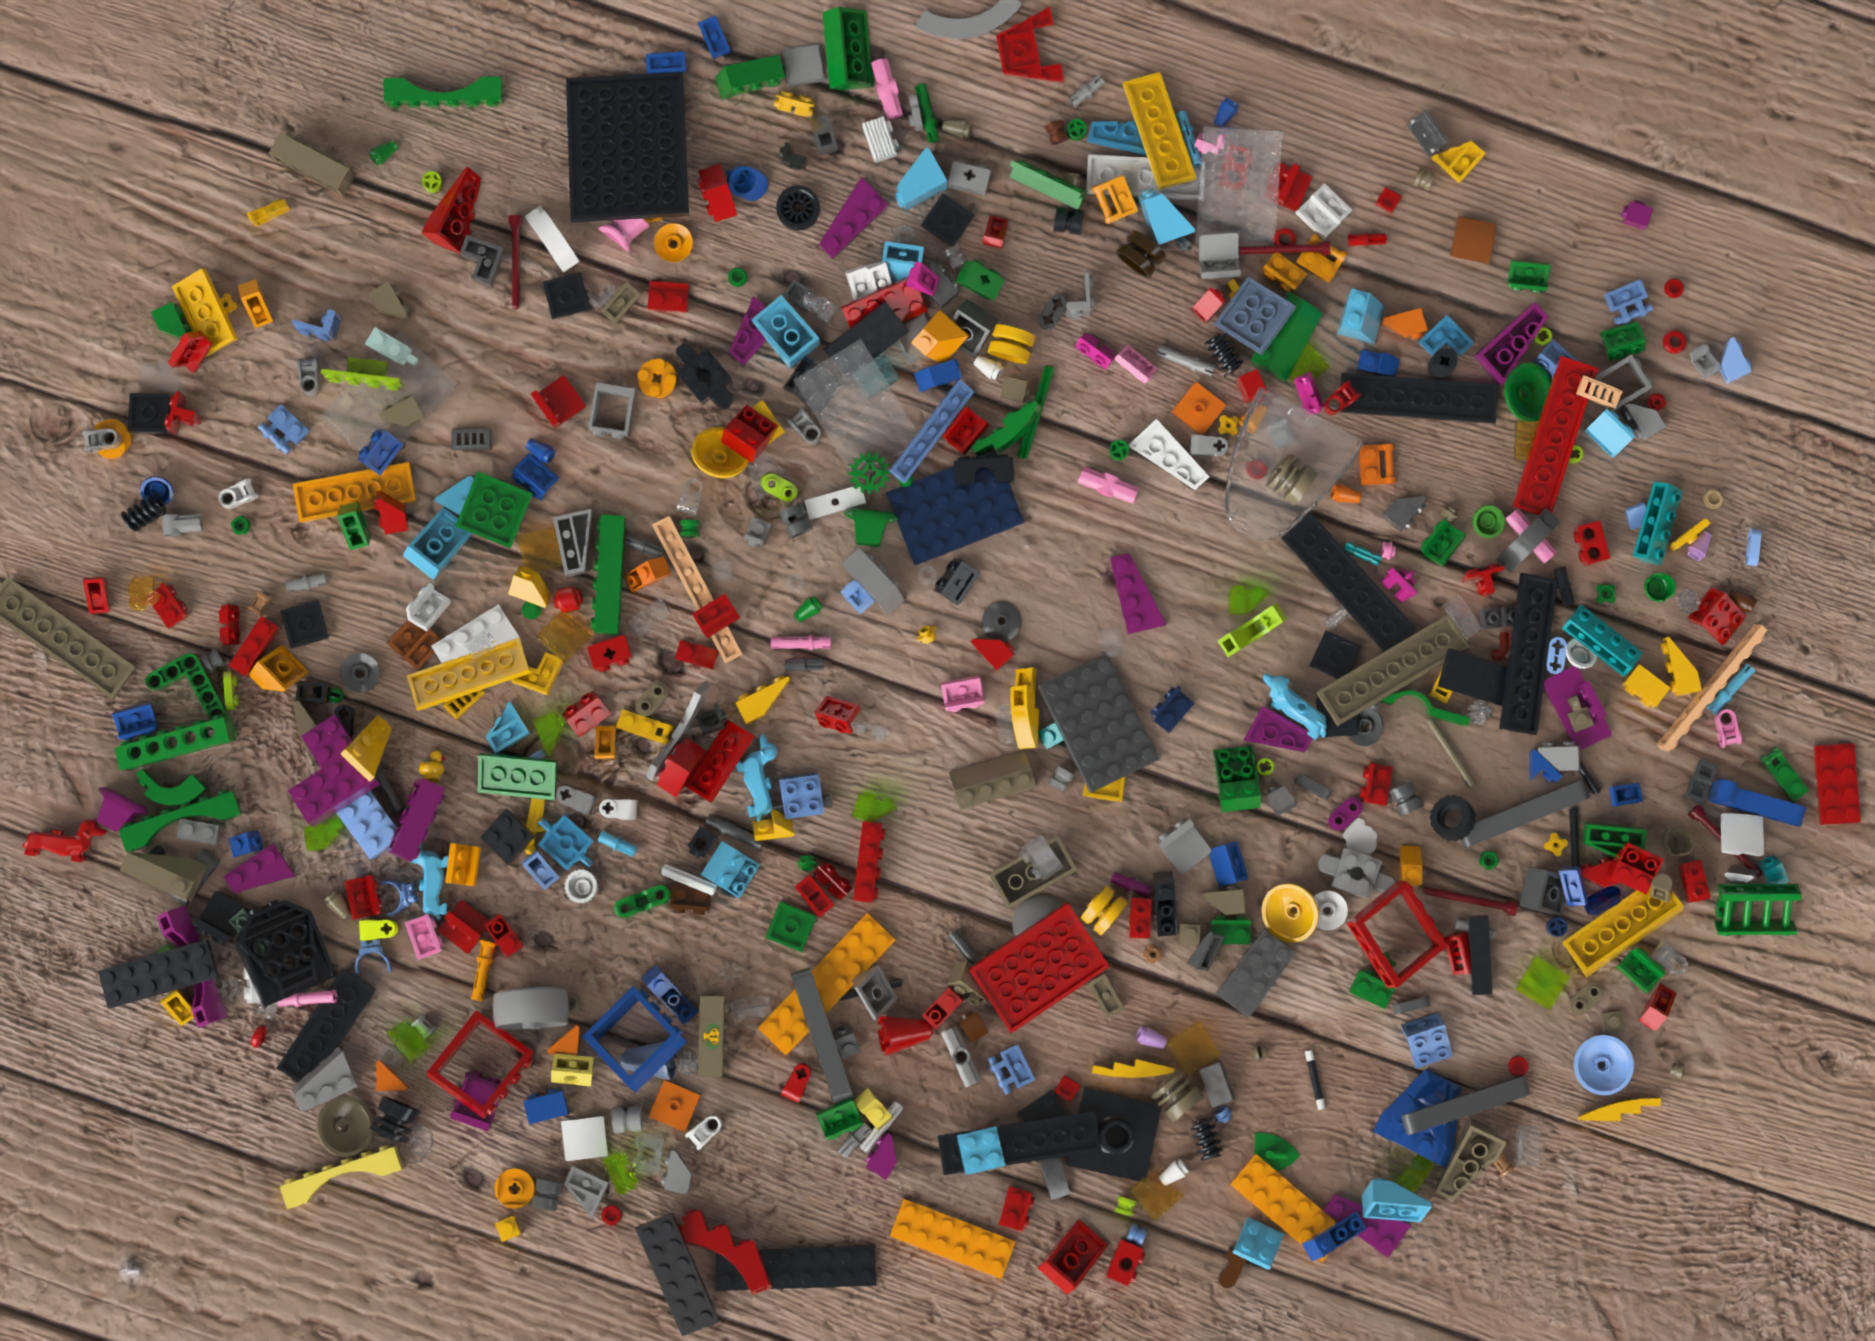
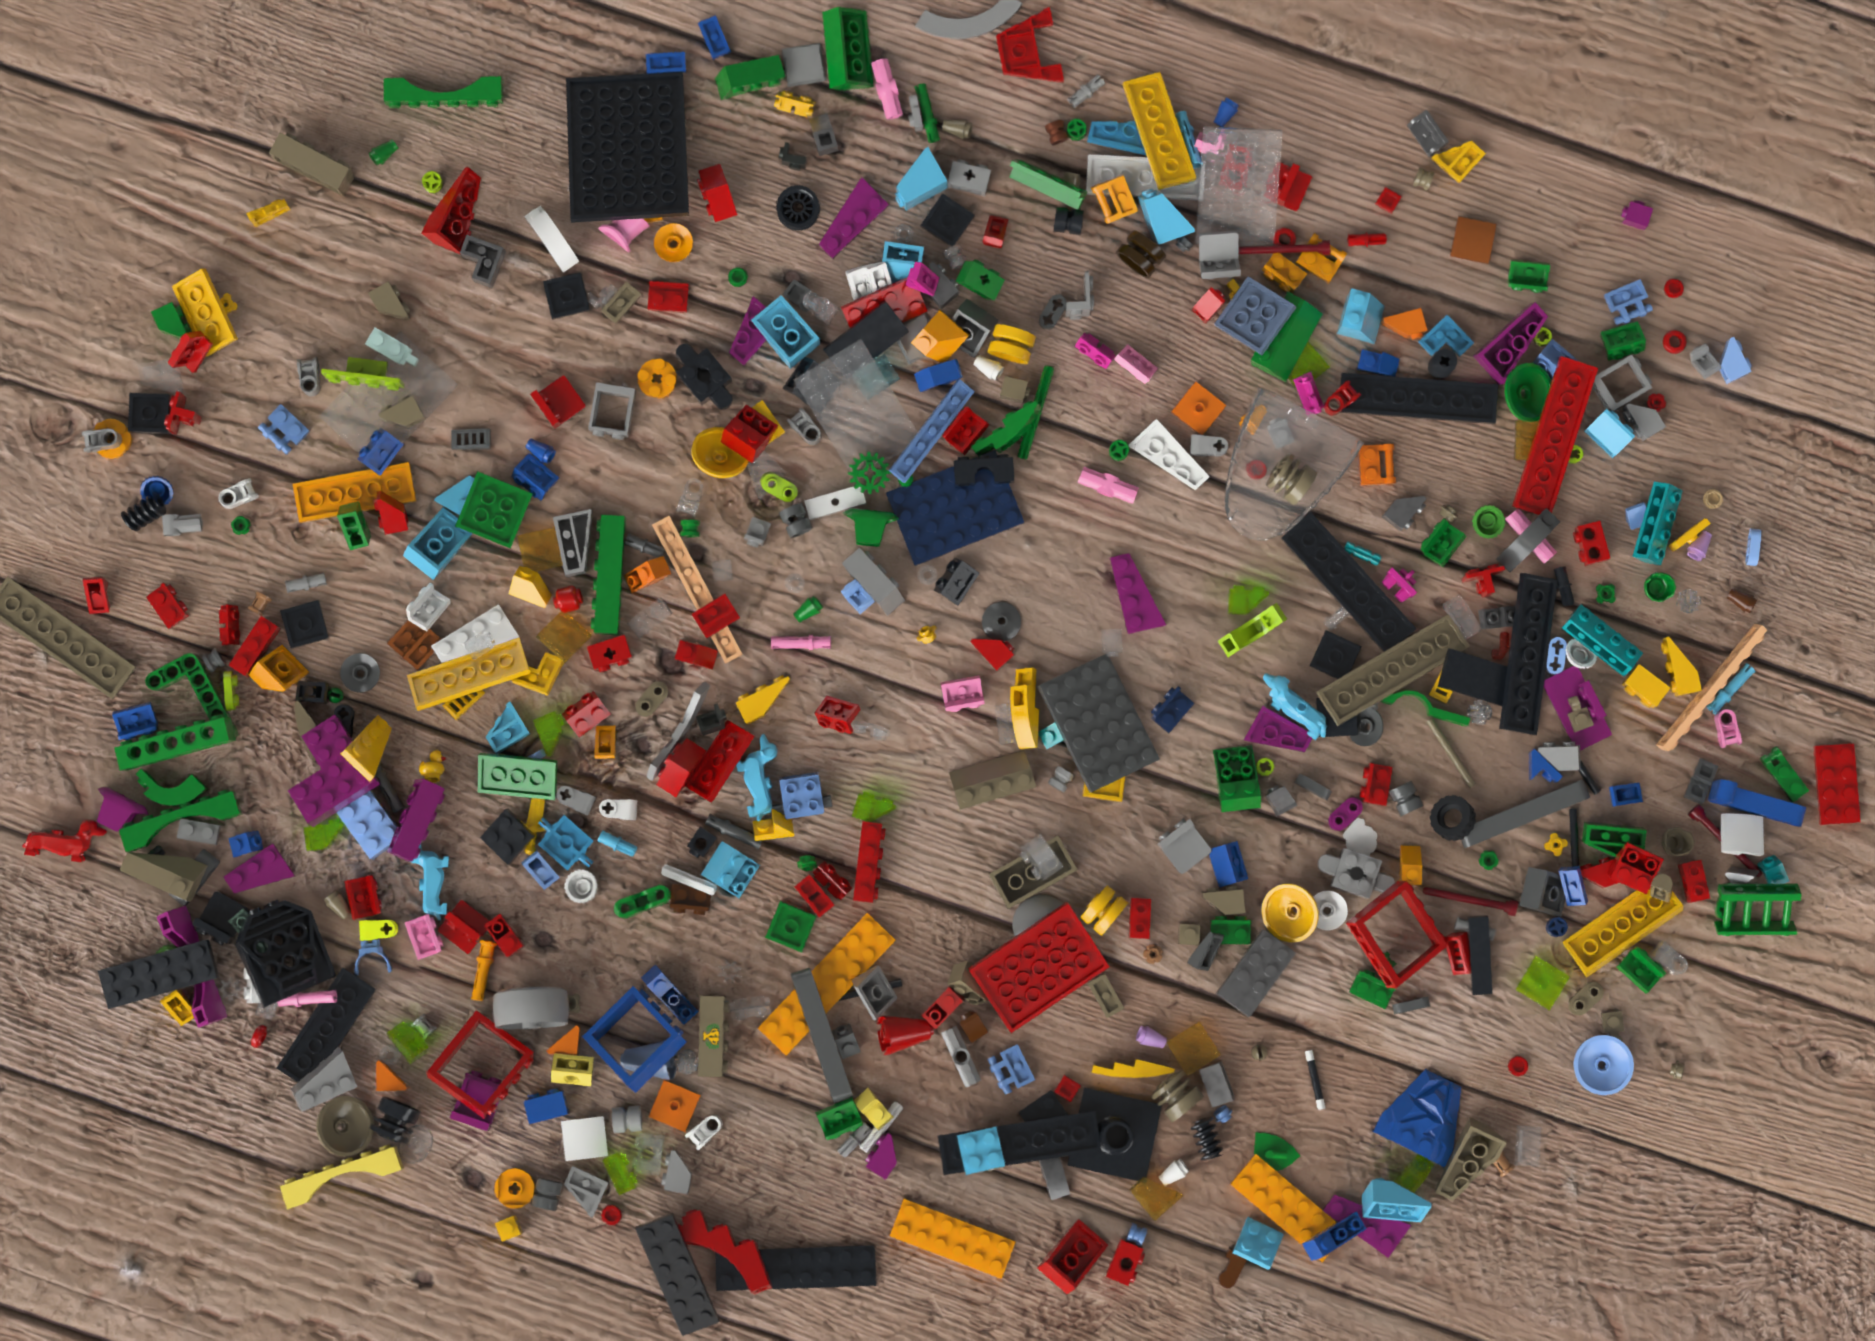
clear yellow plate [128,576,161,612] -> none
light orange slope [238,279,273,328] -> none
medium blue bracket [291,309,341,342] -> none
medium blue helmet [380,880,417,917] -> none
light orange bracket [445,843,481,886] -> none
dark red piece [508,215,524,310] -> none
green plate [522,601,542,620] -> none
yellow plate [616,709,674,745] -> none
blue piece [726,165,768,201] -> none
red piece [781,1063,811,1103] -> none
dark grey axle [785,657,824,673] -> none
white brick [862,116,900,163] -> none
dark grey pin [948,929,983,965] -> none
red bracket [998,1186,1035,1232] -> none
magenta pin [1110,871,1152,898] -> none
lime wheel [1114,1196,1137,1217] -> none
black slope [1153,871,1178,937] -> none
light grey pin [1157,344,1216,377] -> none
black piece [1204,333,1244,377] -> none
yellow plate [1218,415,1239,436] -> none
red brick [1236,369,1267,405] -> none
white slope [1295,183,1352,240] -> none
orange cone [1331,483,1361,504] -> none
bright pink plate [1381,541,1396,560] -> none
medium blue bracket [1401,1012,1453,1068] -> none
dark grey beam [1401,1075,1531,1135] -> none
light nougat slope [1576,376,1622,409] -> none
yellow slope [1578,1098,1661,1121] -> none
clear blue plate [1584,886,1622,915] -> none
red slope [1639,983,1677,1032] -> none
red bracket [1687,587,1747,645] -> none

